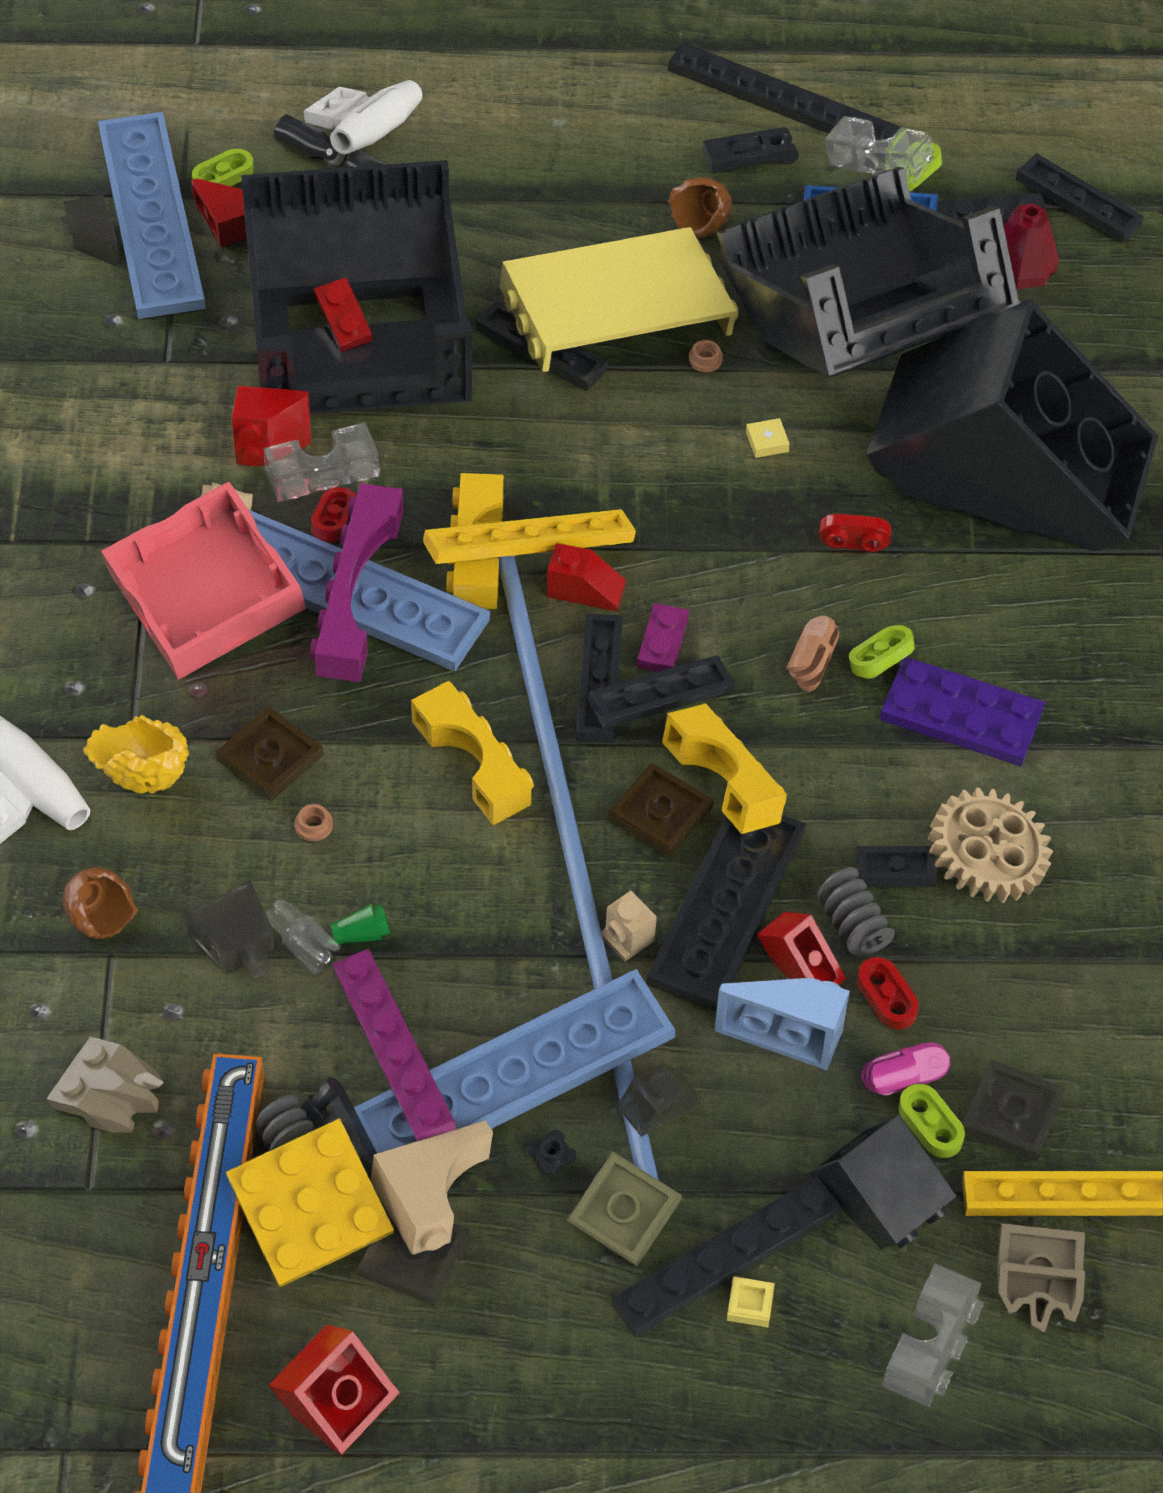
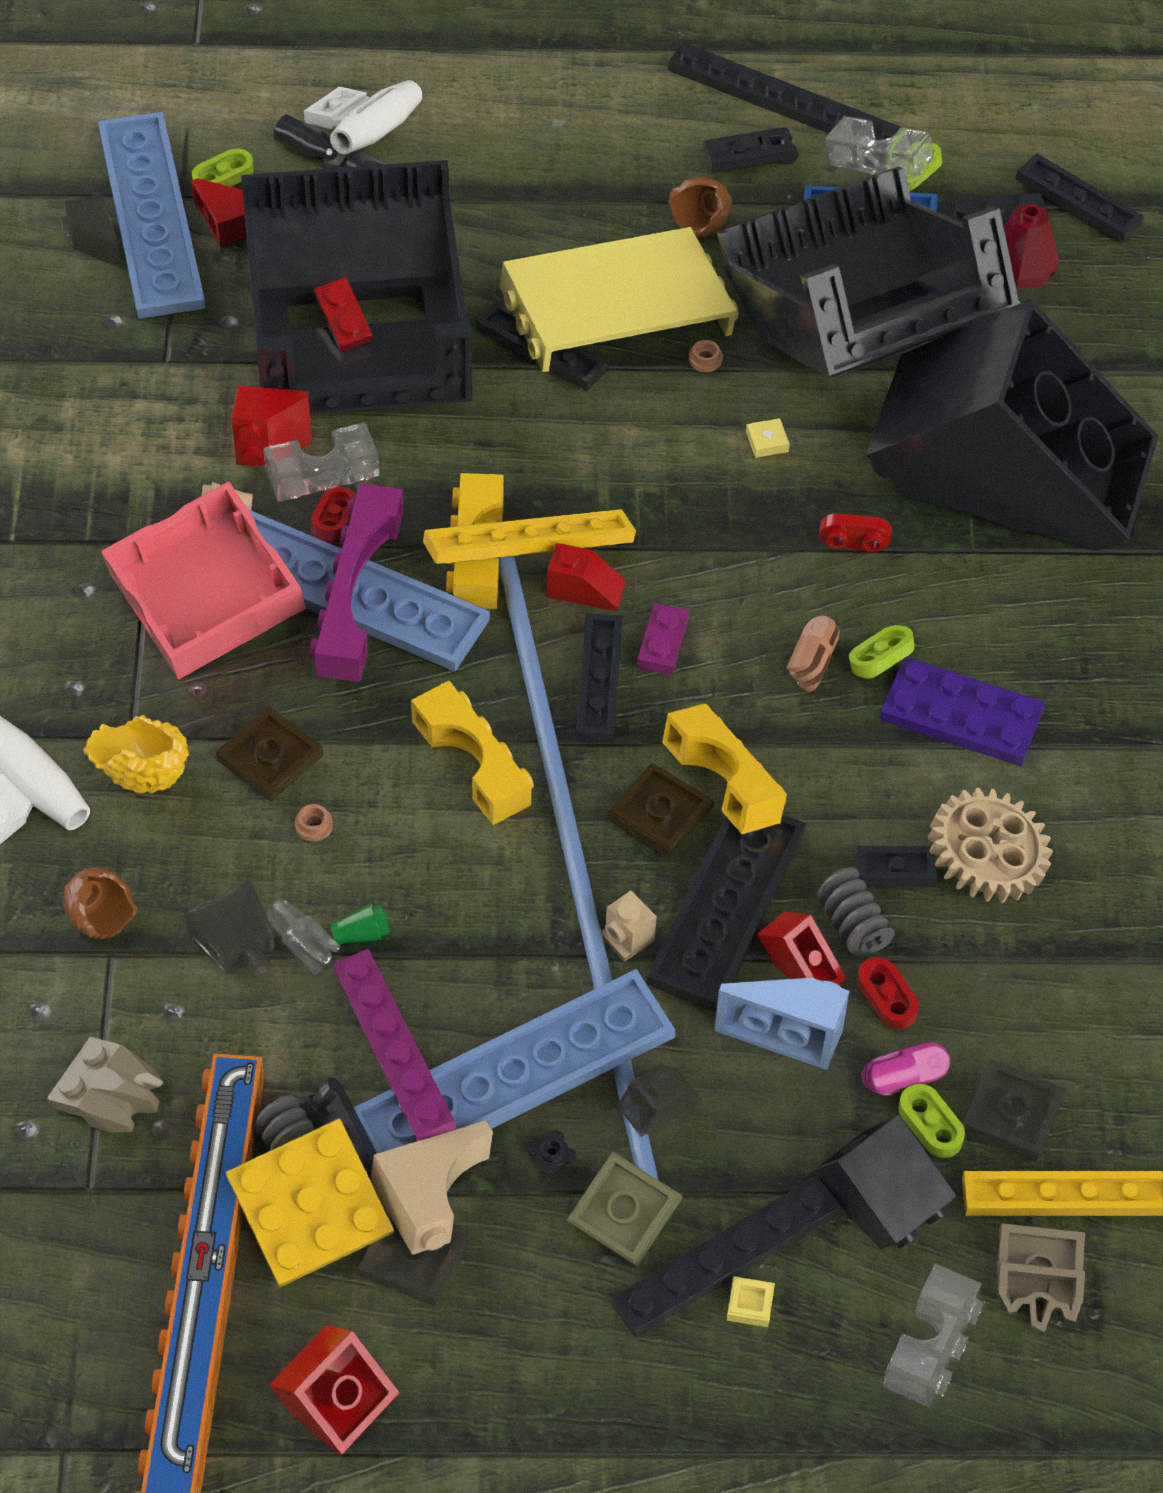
black plate [587,655,735,729] -> none

